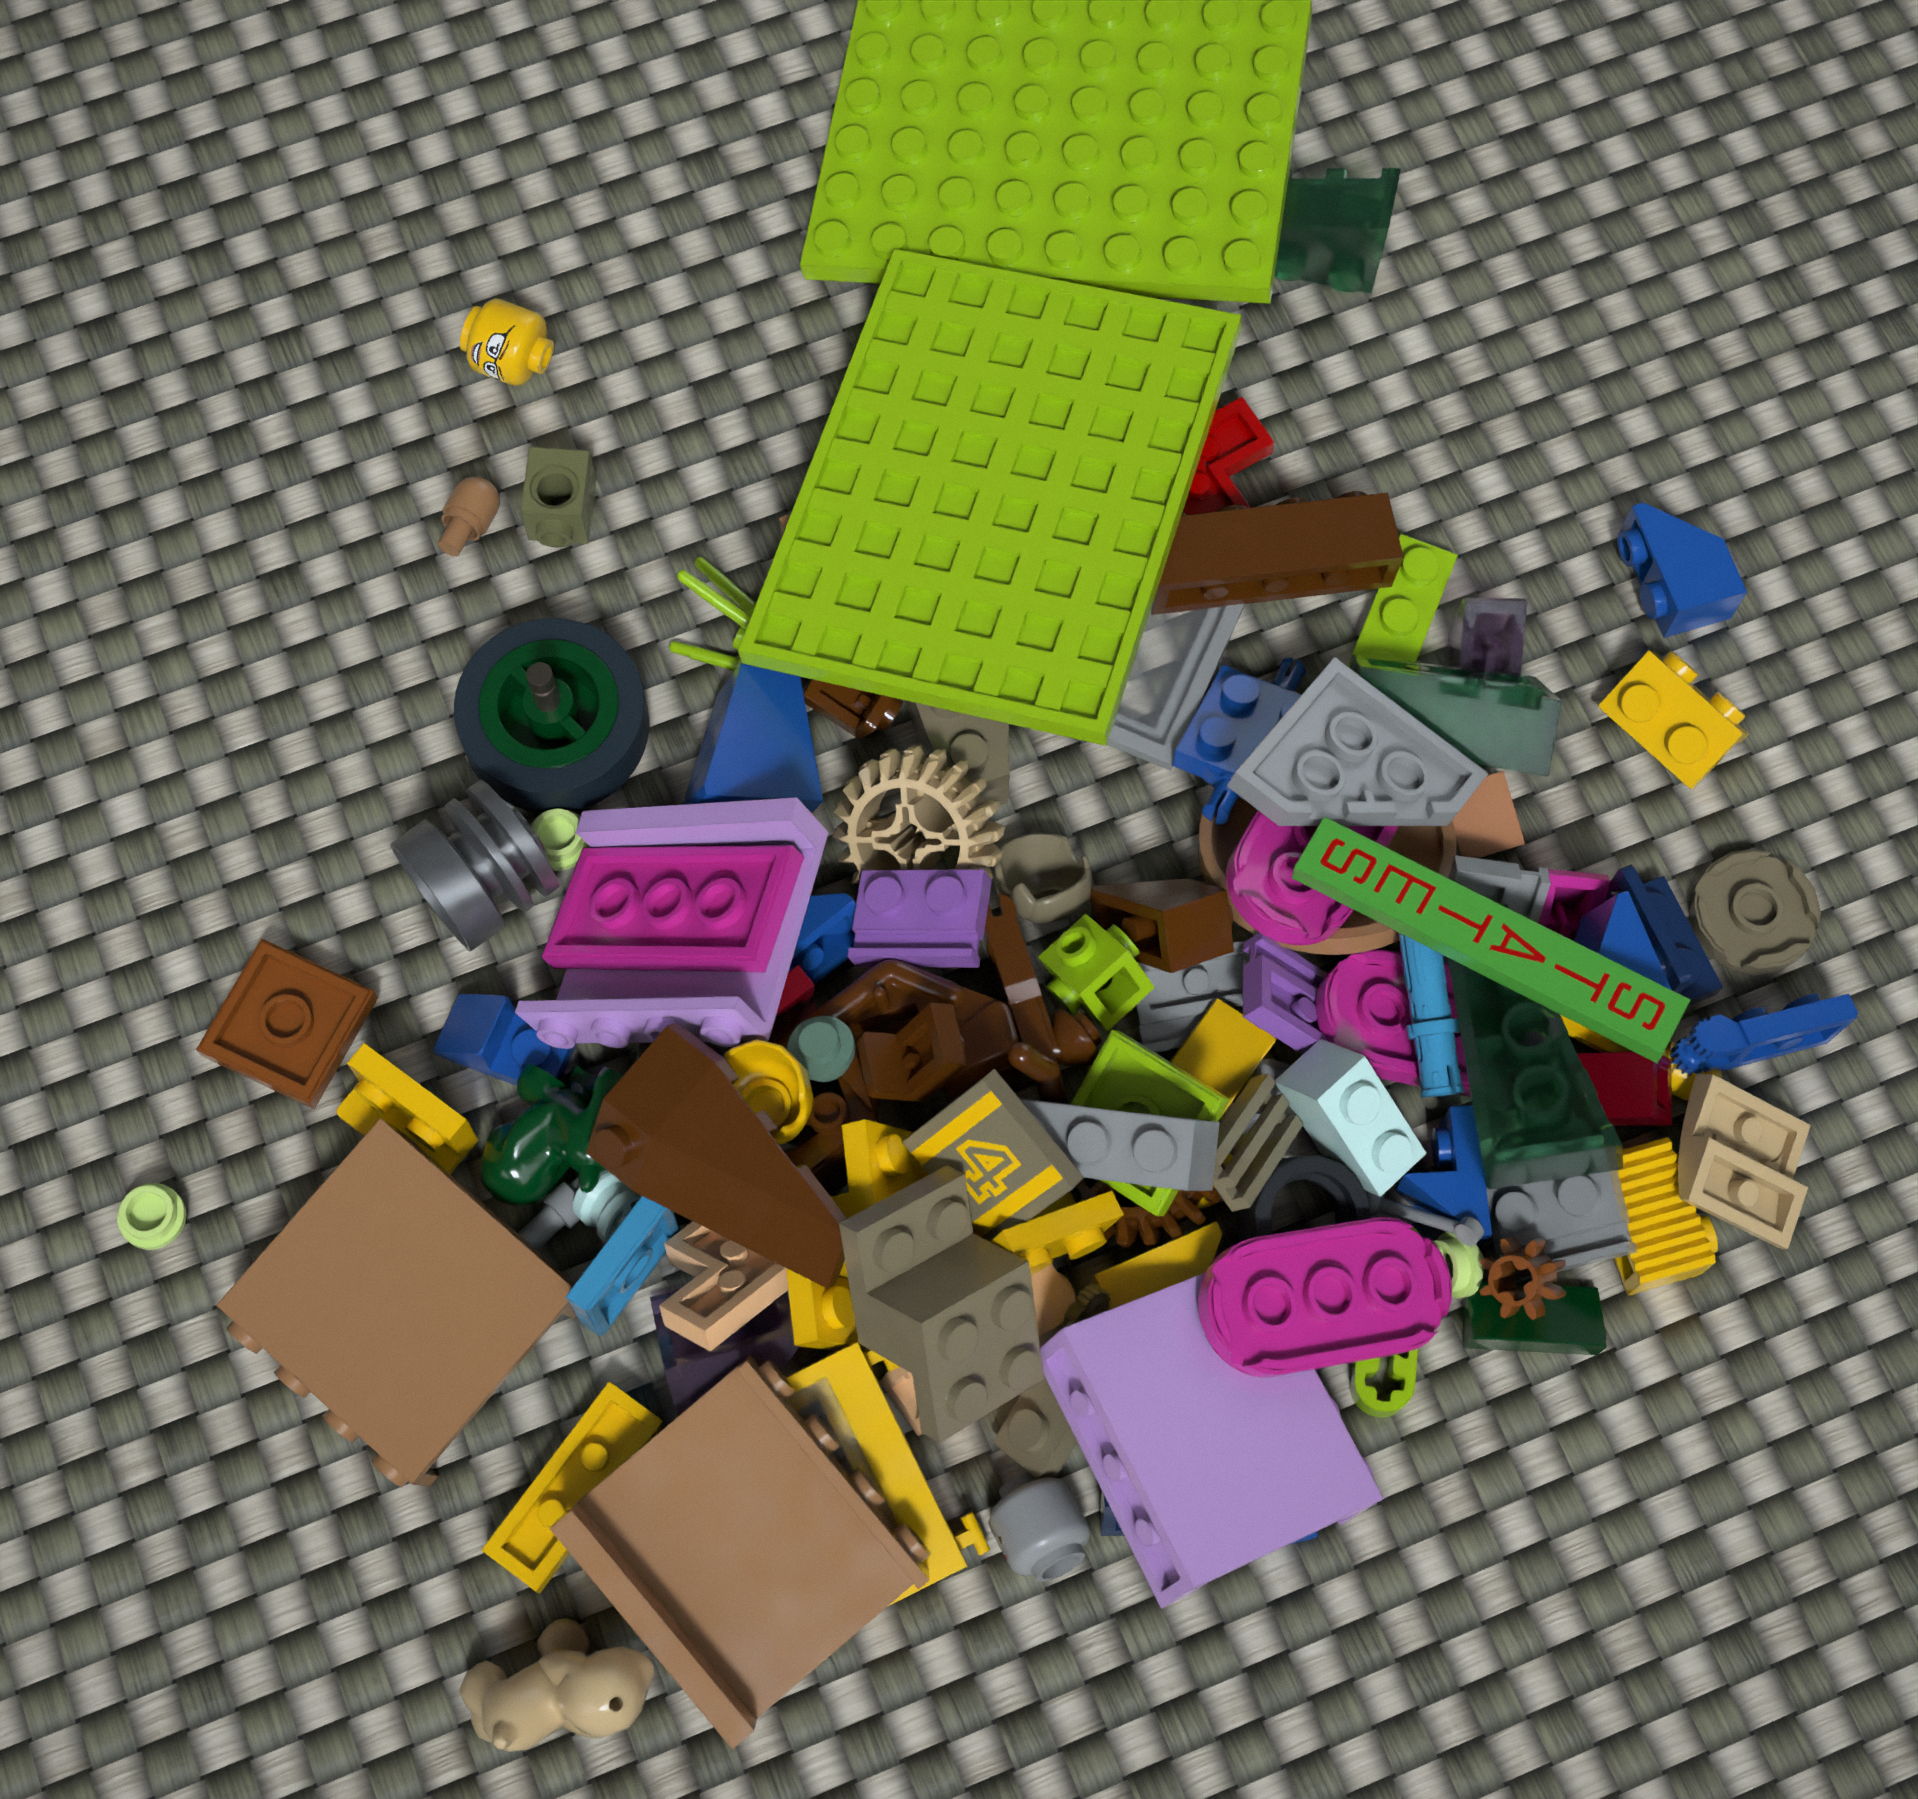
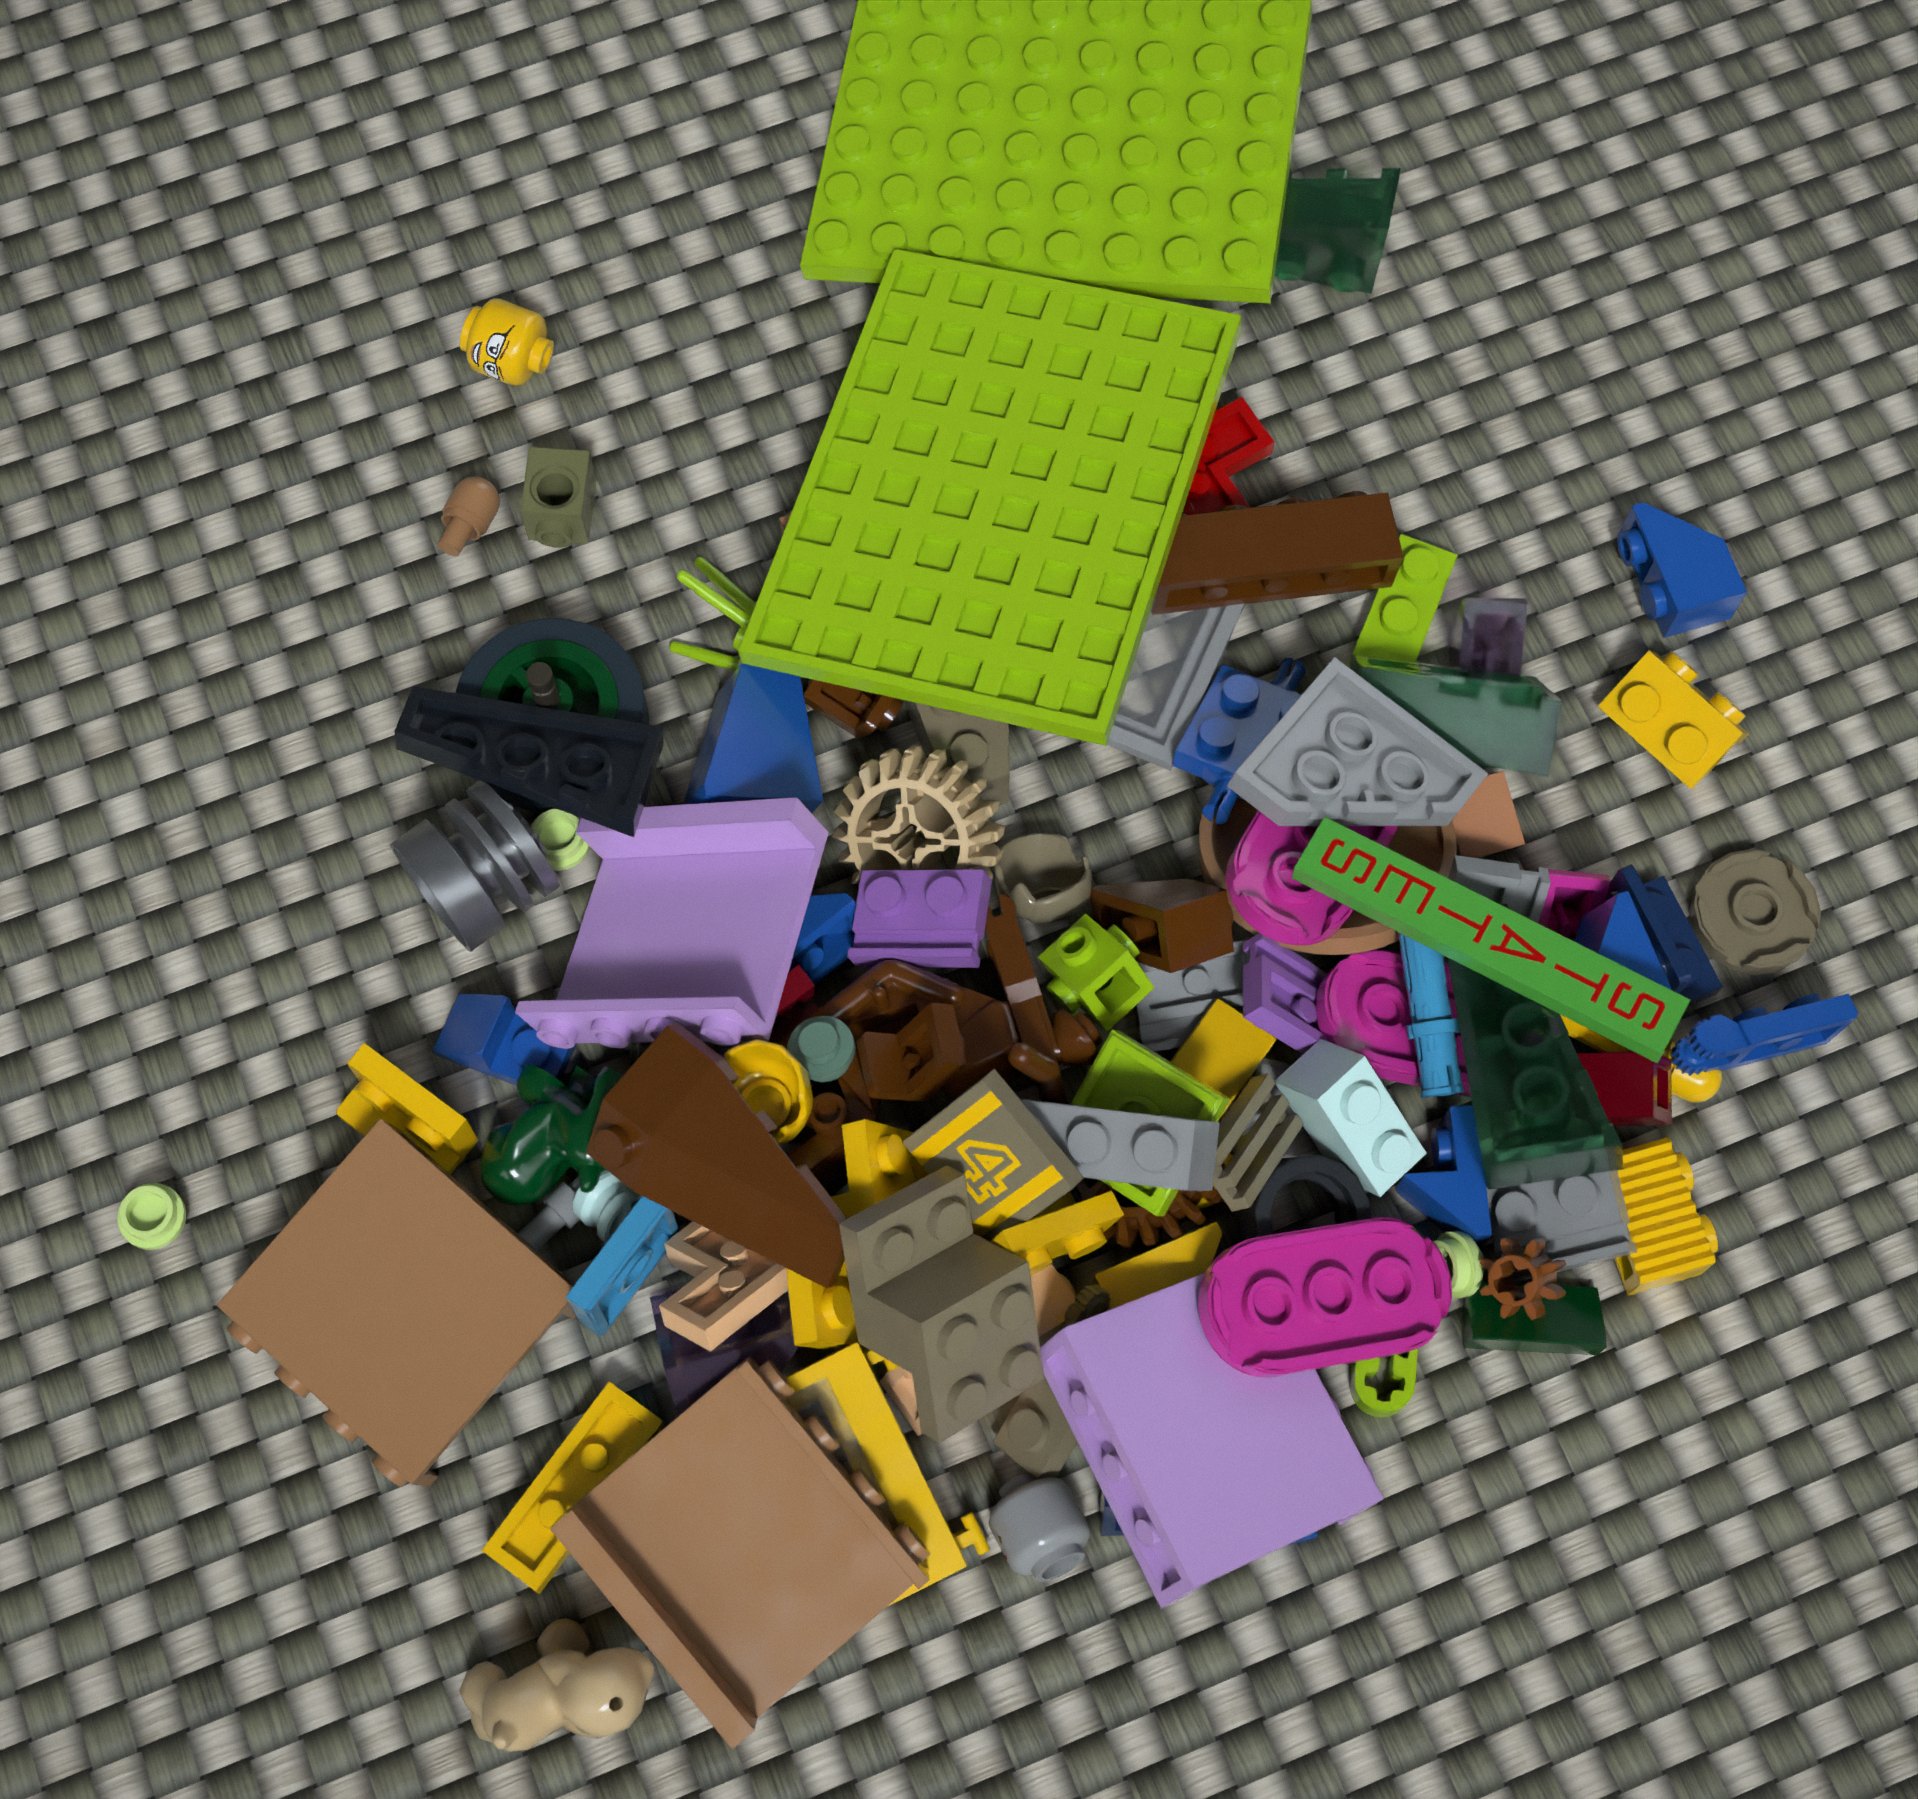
dark orange plate [196,938,378,1110] -> none
dark pink tile [542,845,804,972] -> none
light grey hinge [1364,1190,1484,1246] -> none
tan slope [1678,1074,1811,1249] -> none
none -> black wing [394,686,664,837]

